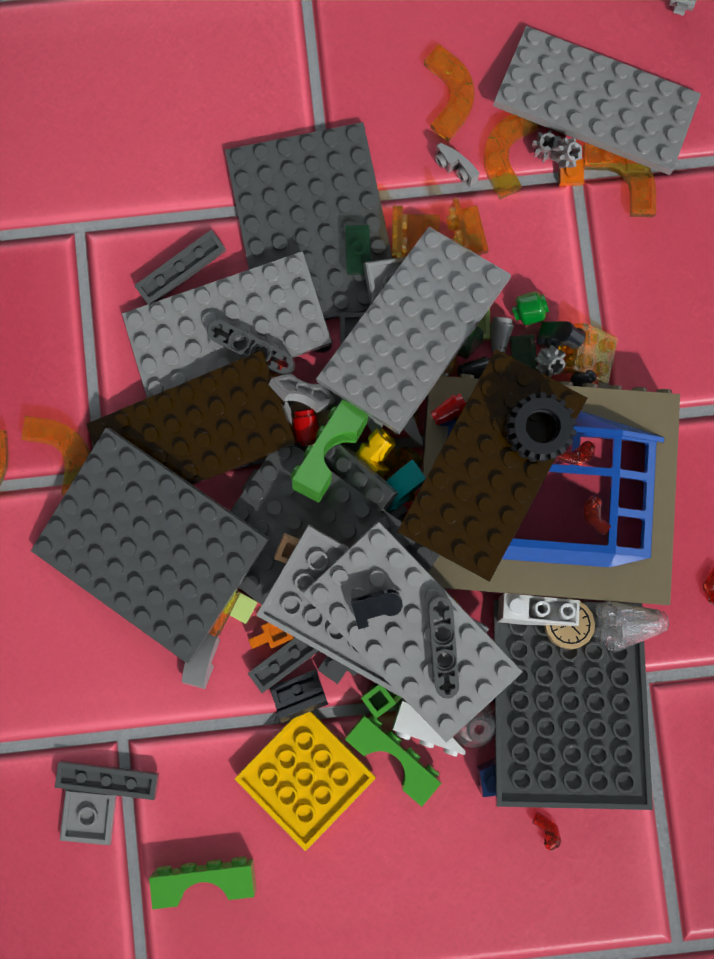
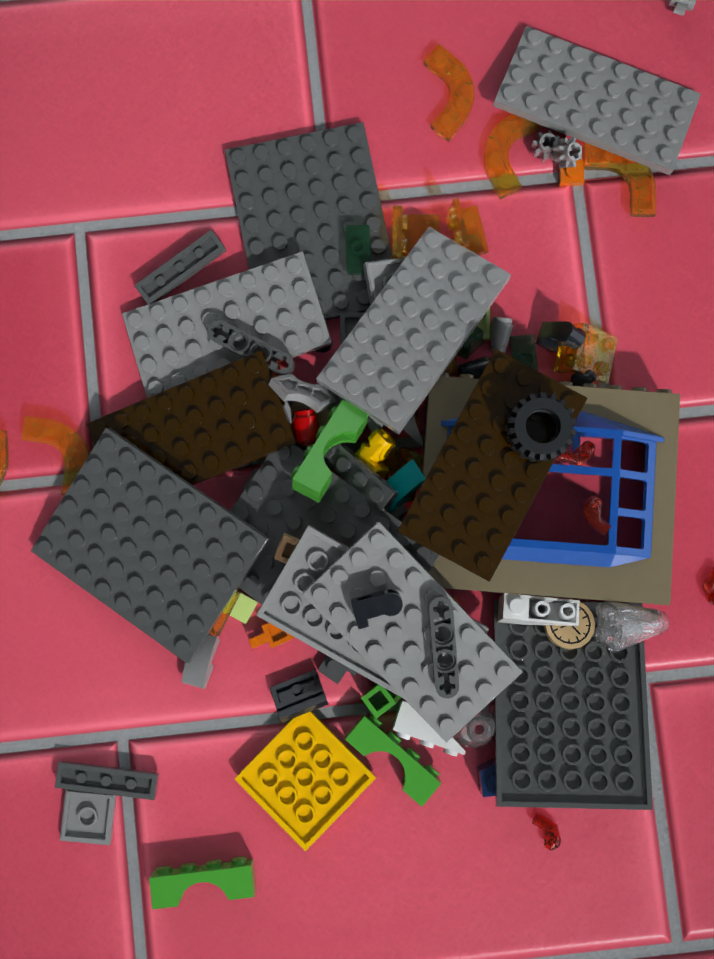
dark grey plate [248,638,319,693] -> none
red cone [430,393,466,426] -> none
light grey slope [435,143,480,187] -> none
green head [512,291,549,326] -> none
light grey gear [535,345,567,378] -> none

